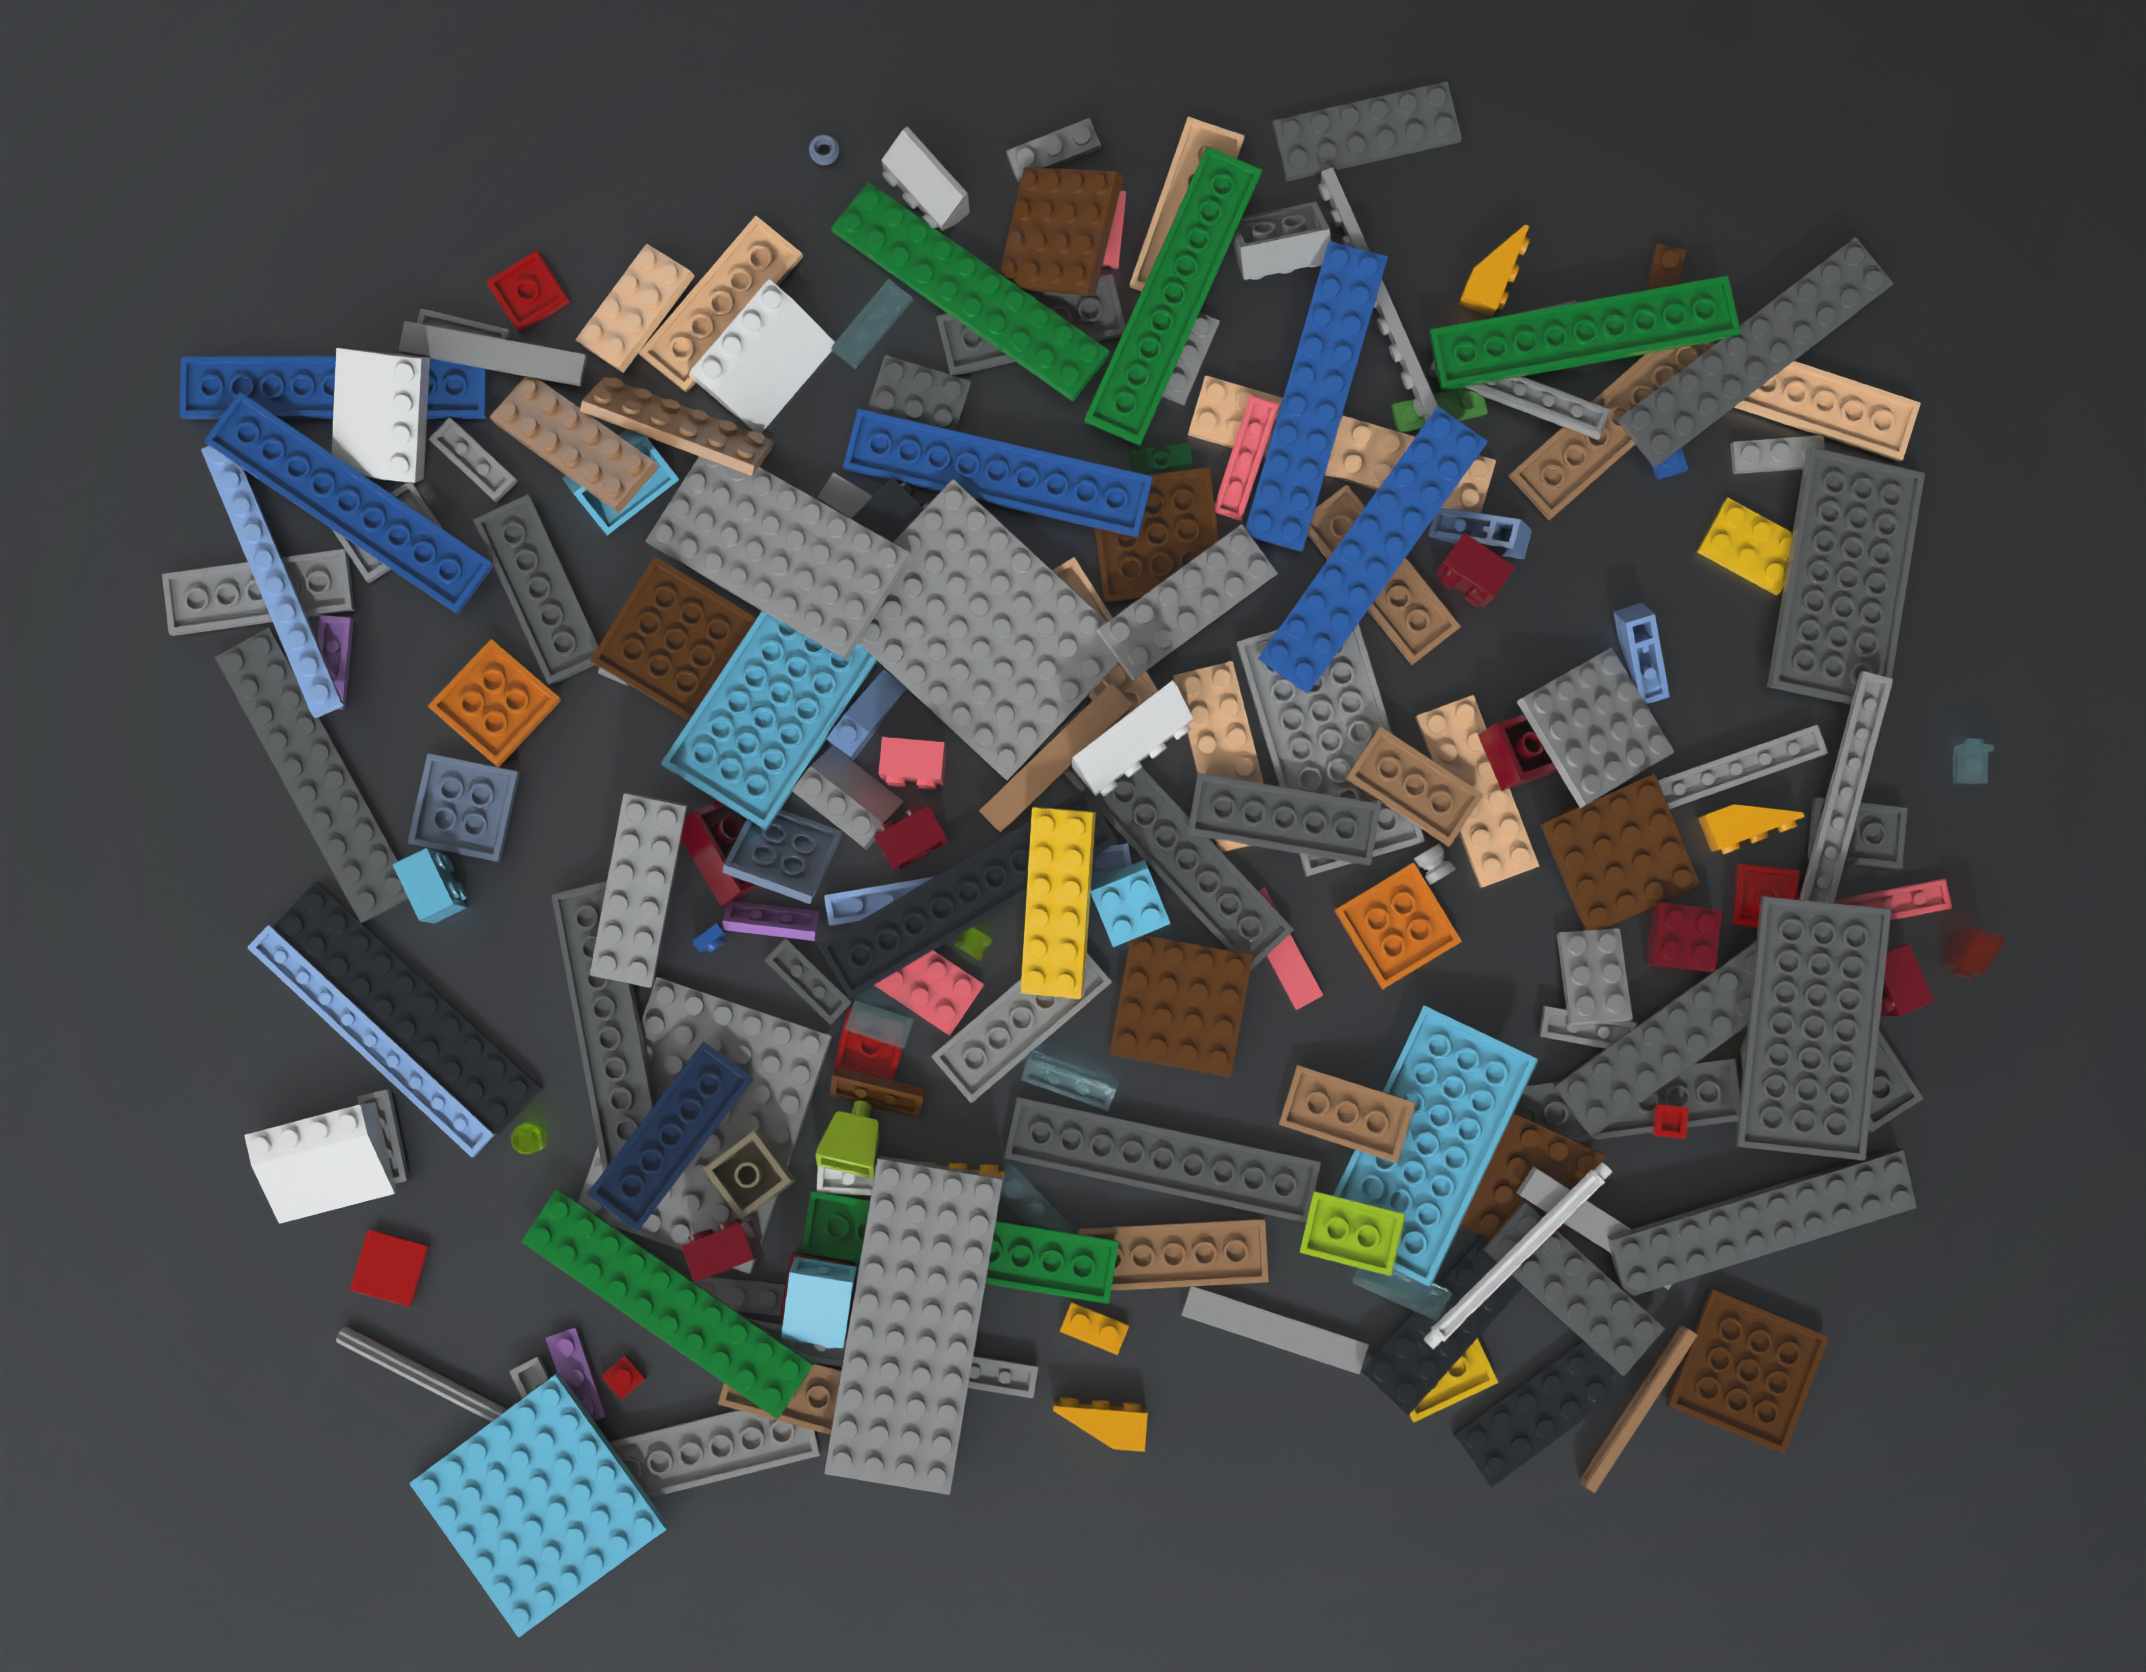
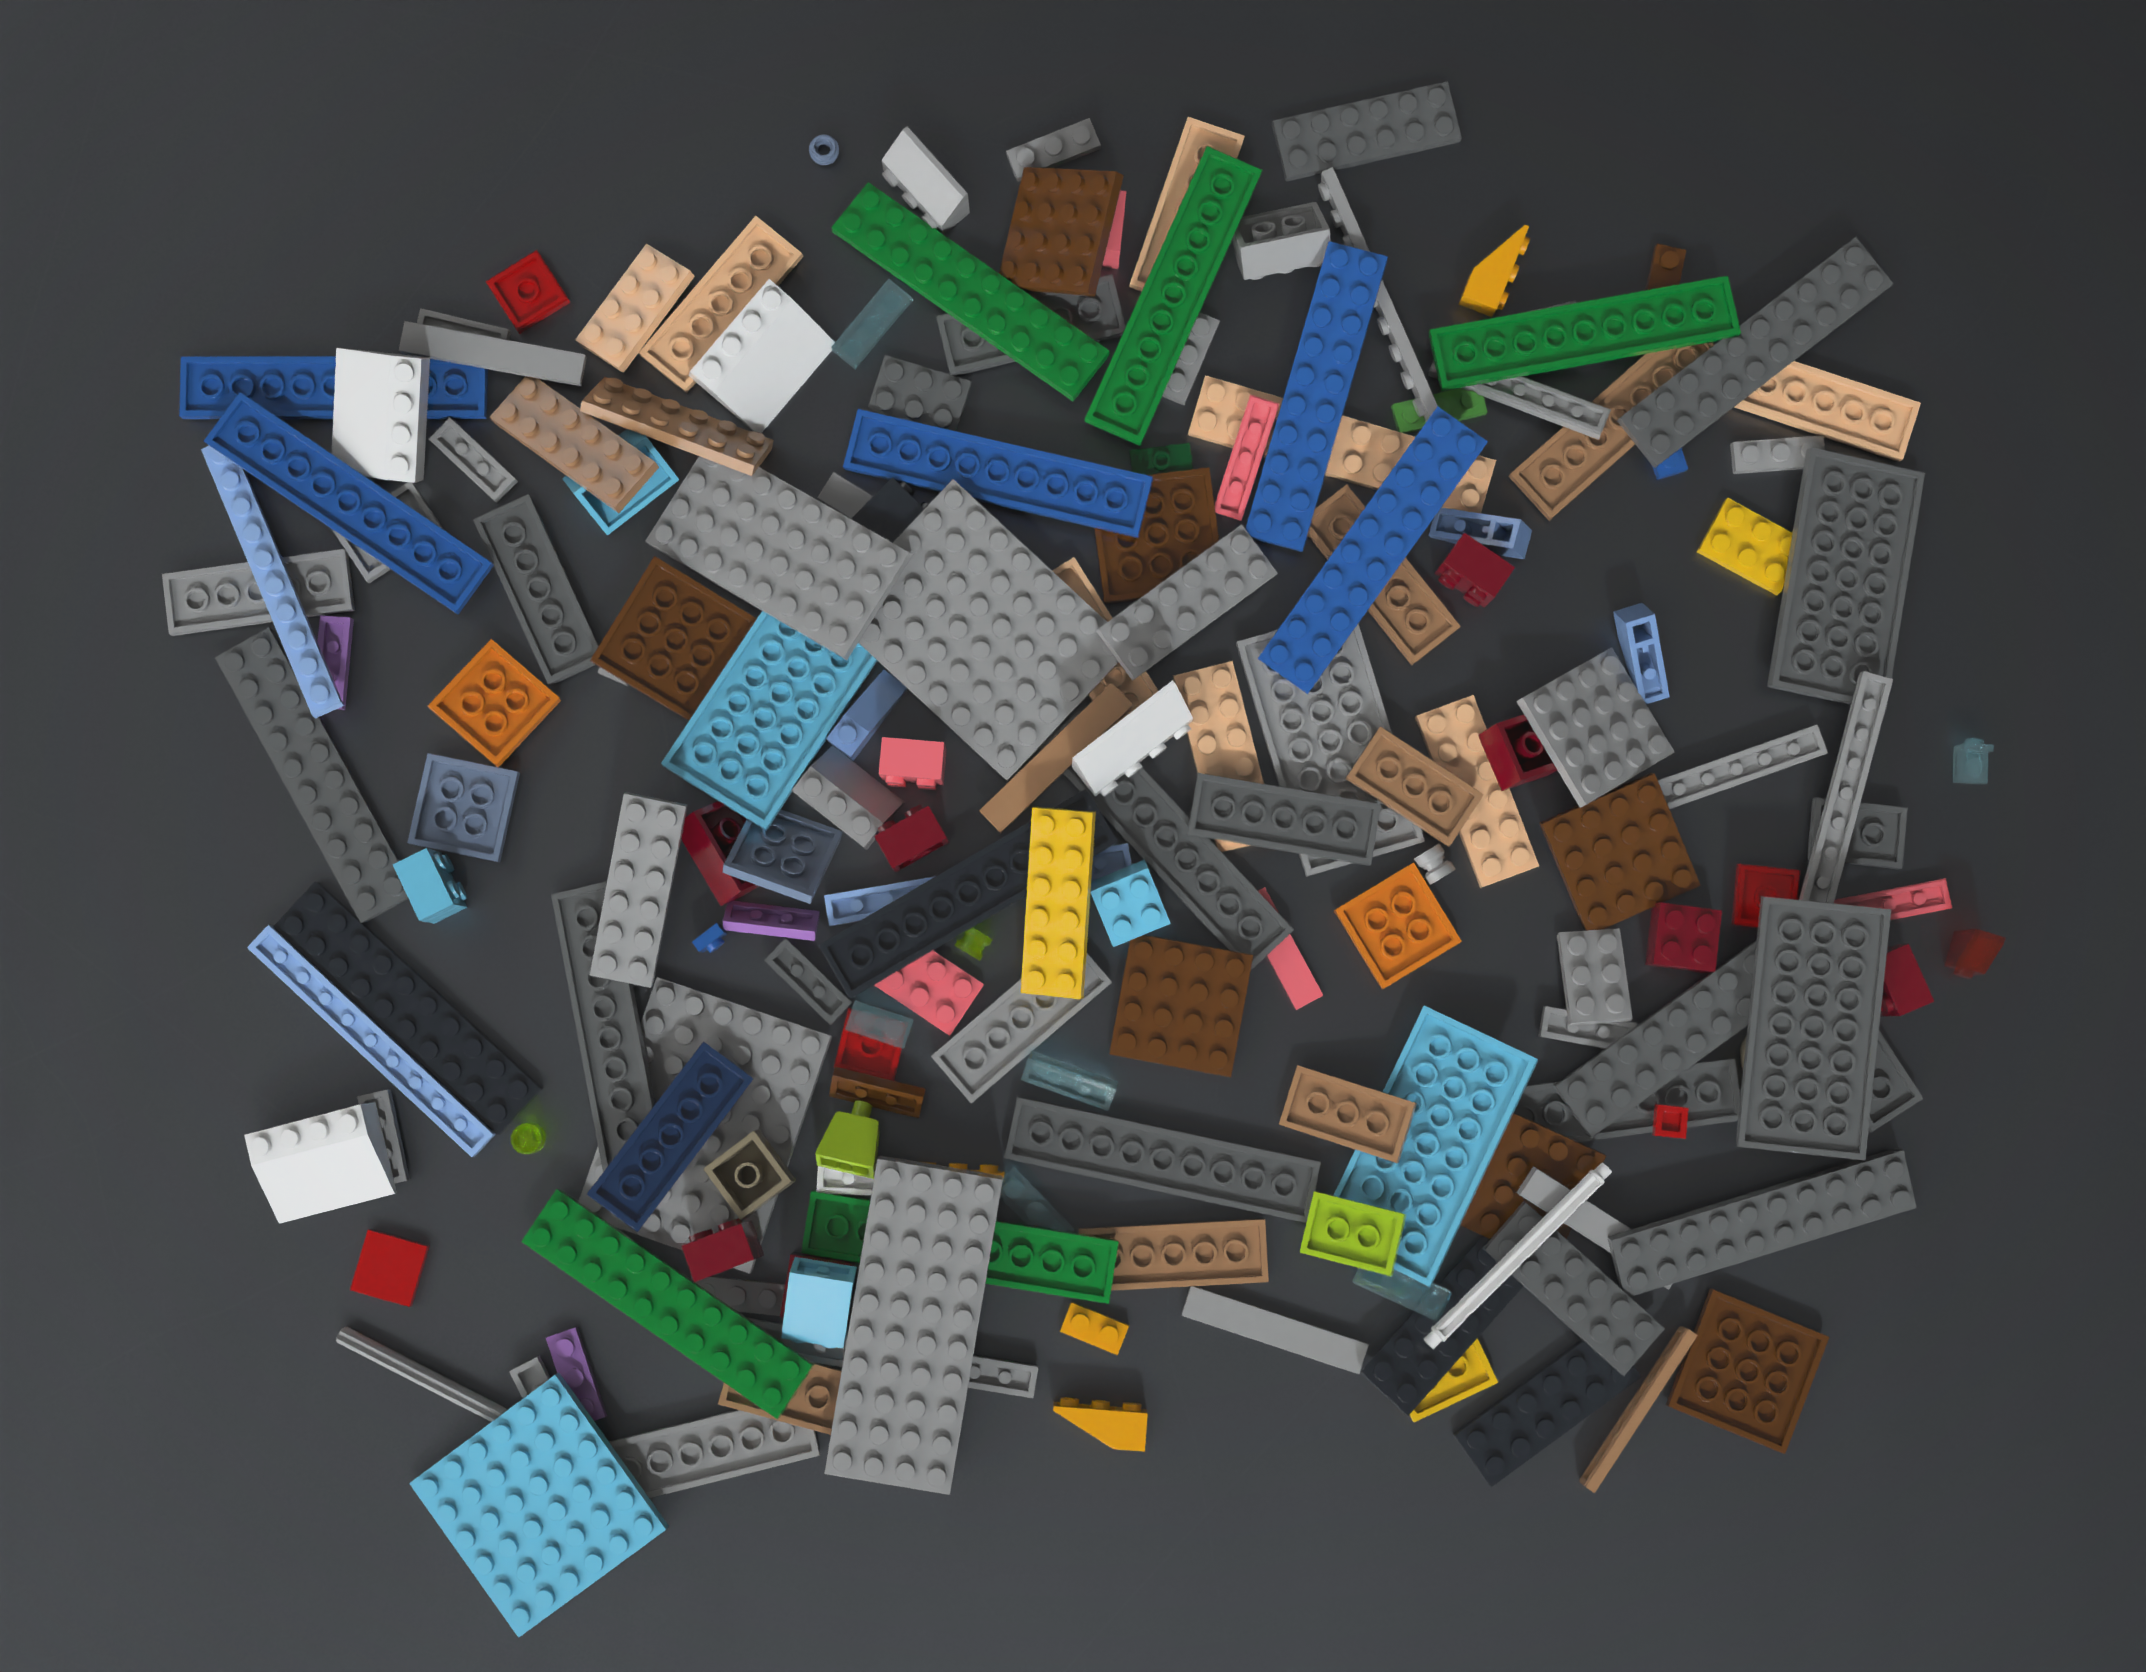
red plate [601,1354,647,1400] -> none
light orange slope [1698,804,1805,854] -> none

